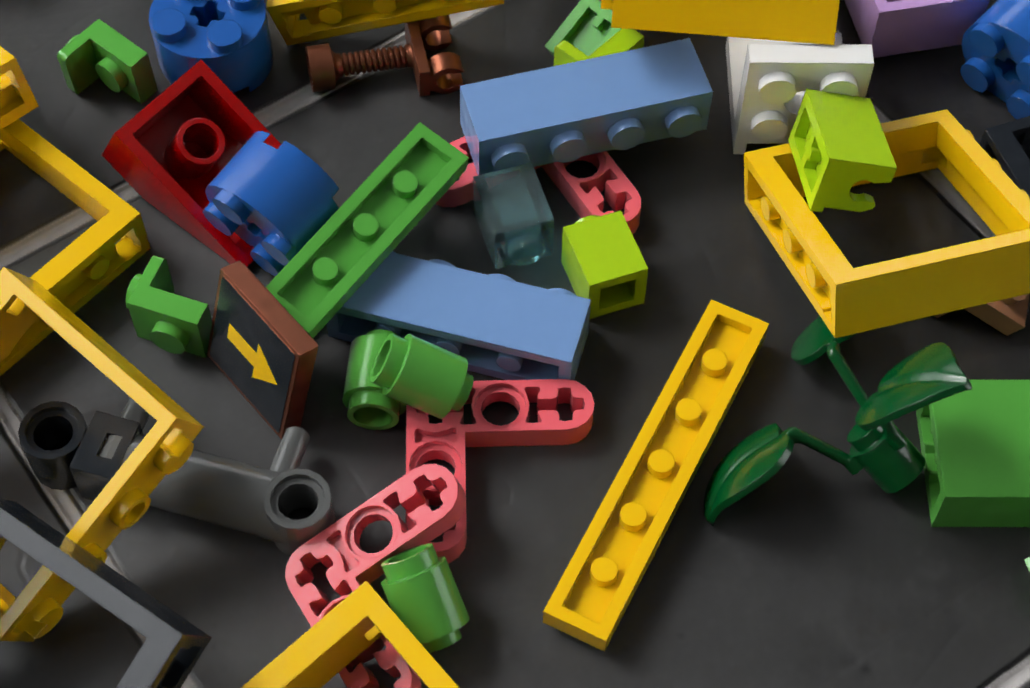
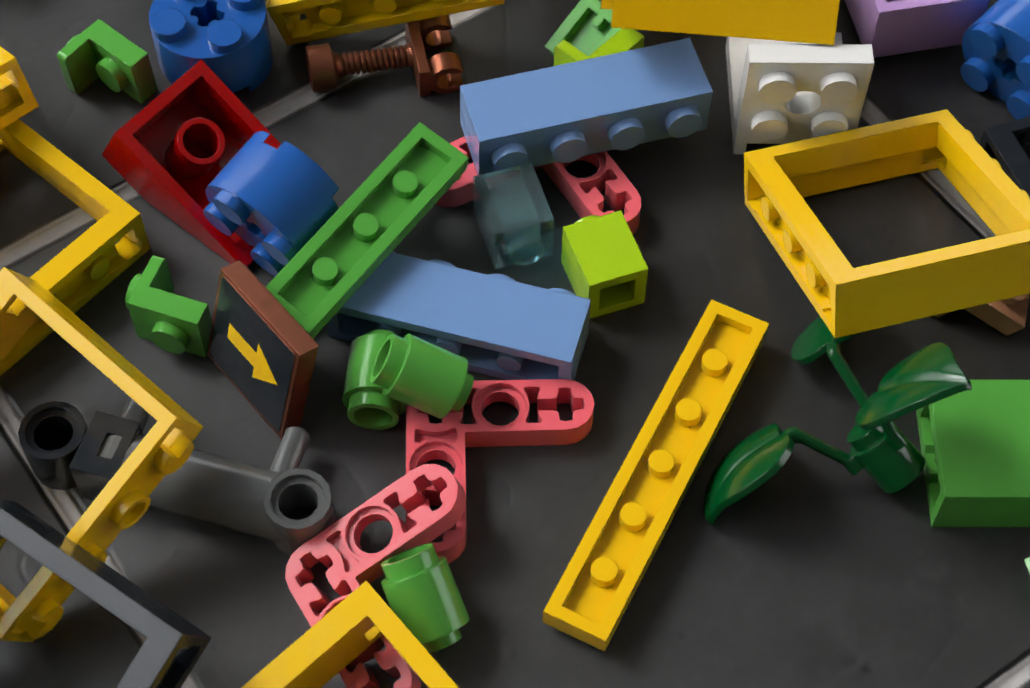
lime hinge [788,89,897,212] -> none

